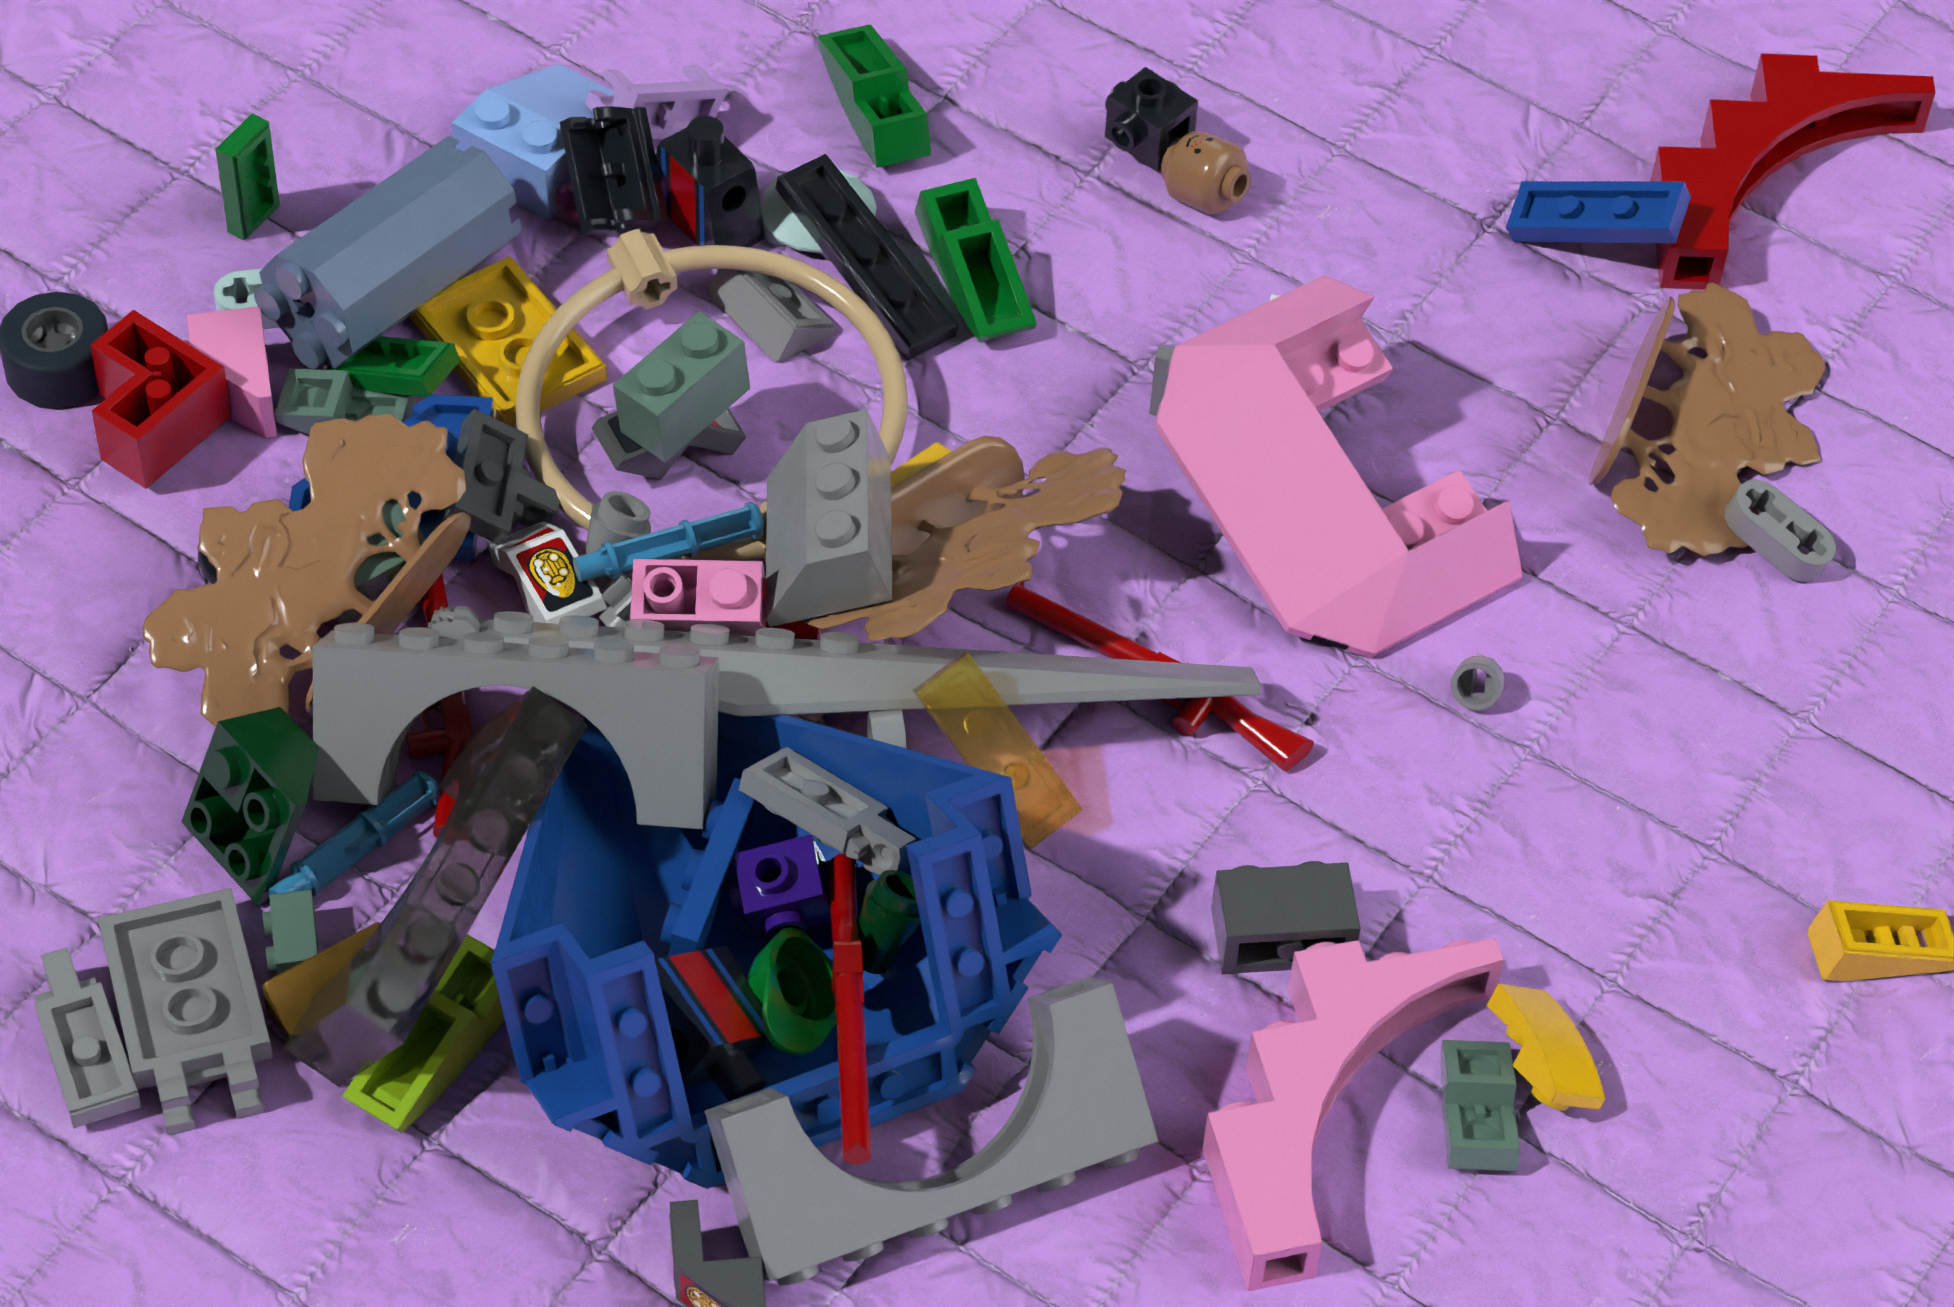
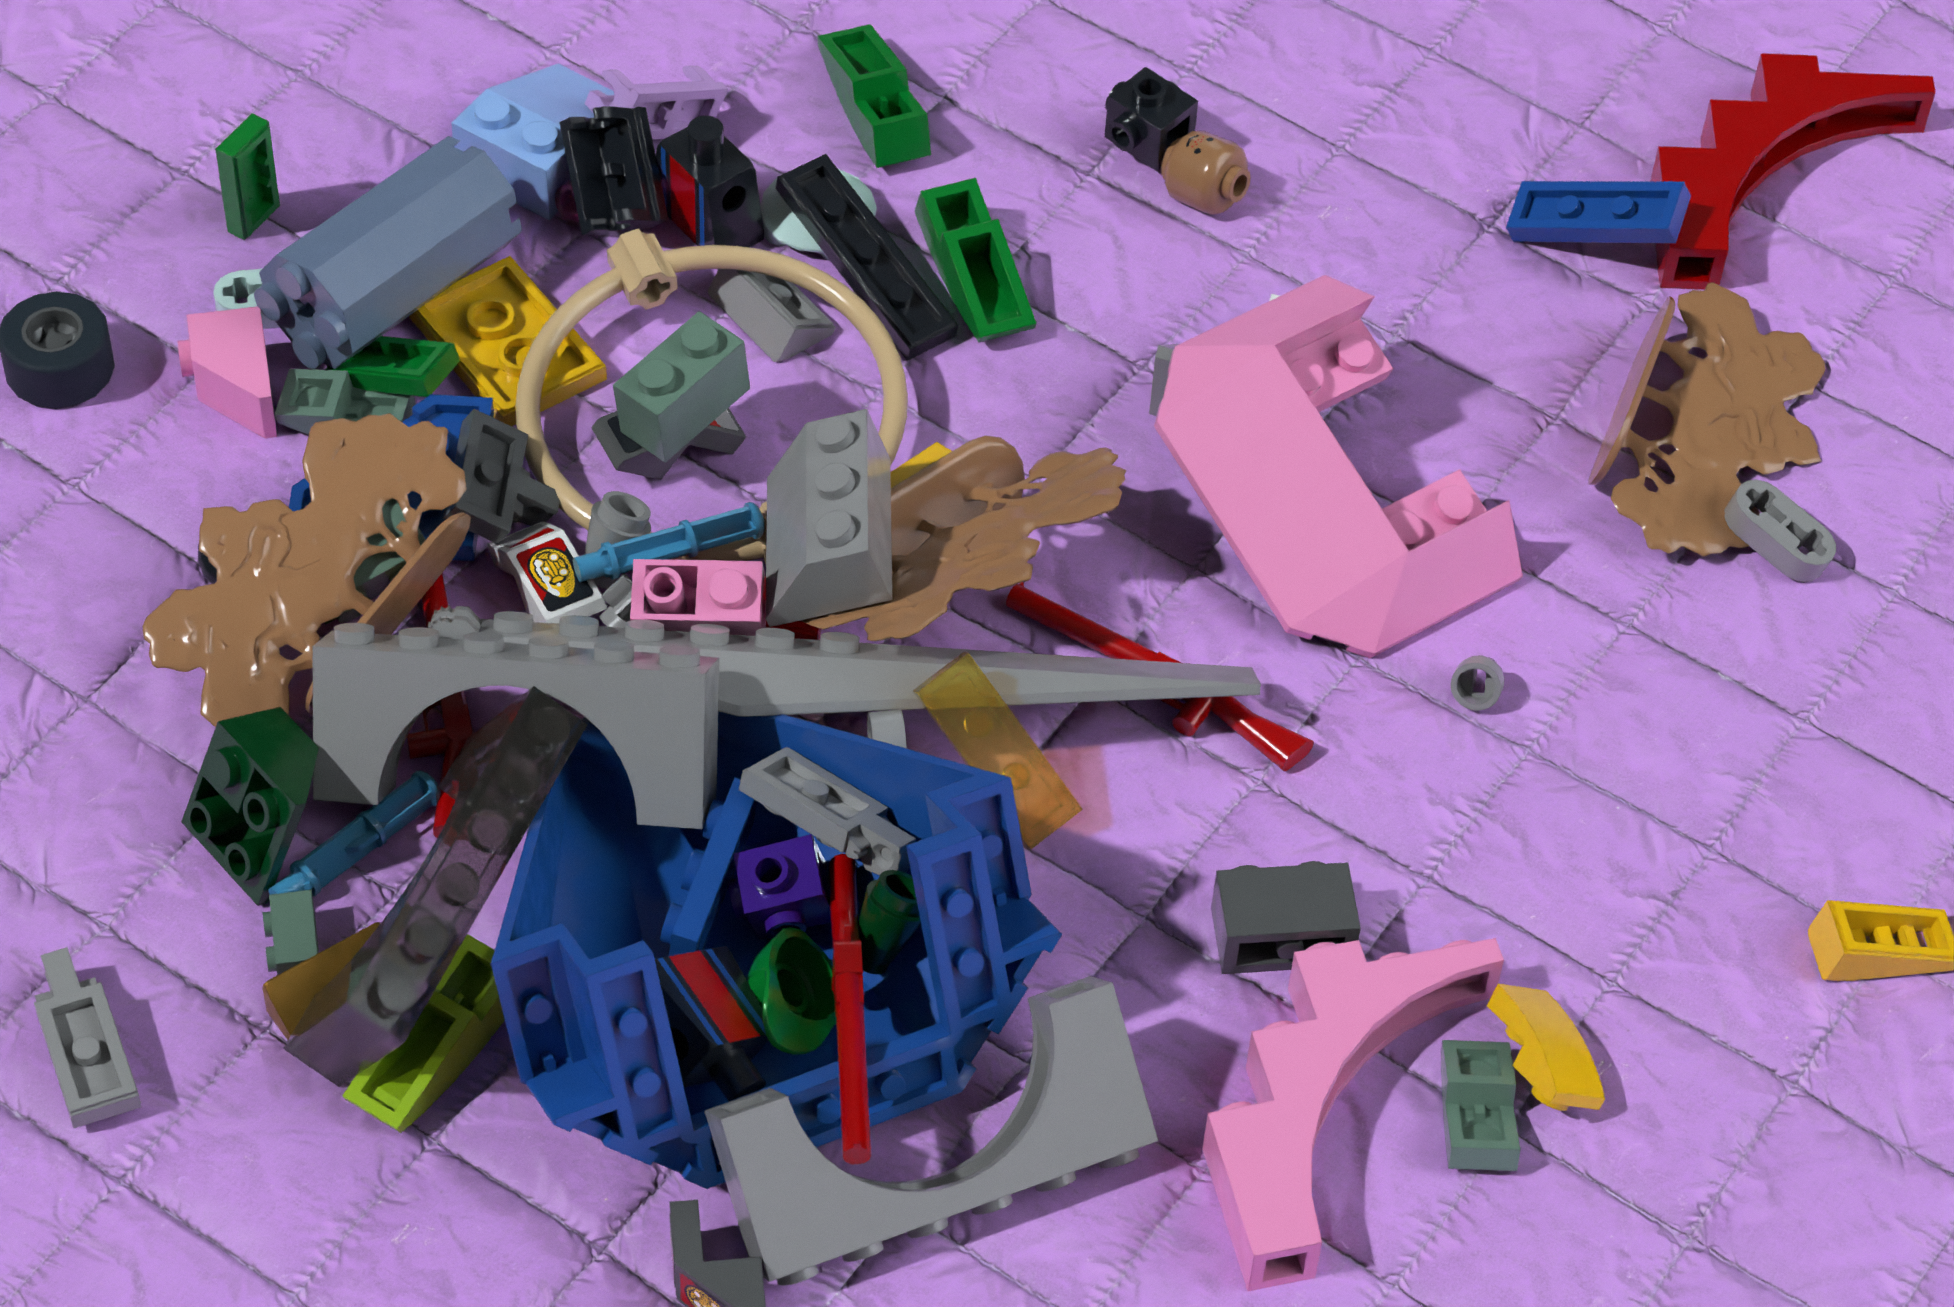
red brick [90,309,232,489] -> none
light grey tile [98,888,273,1135] -> none

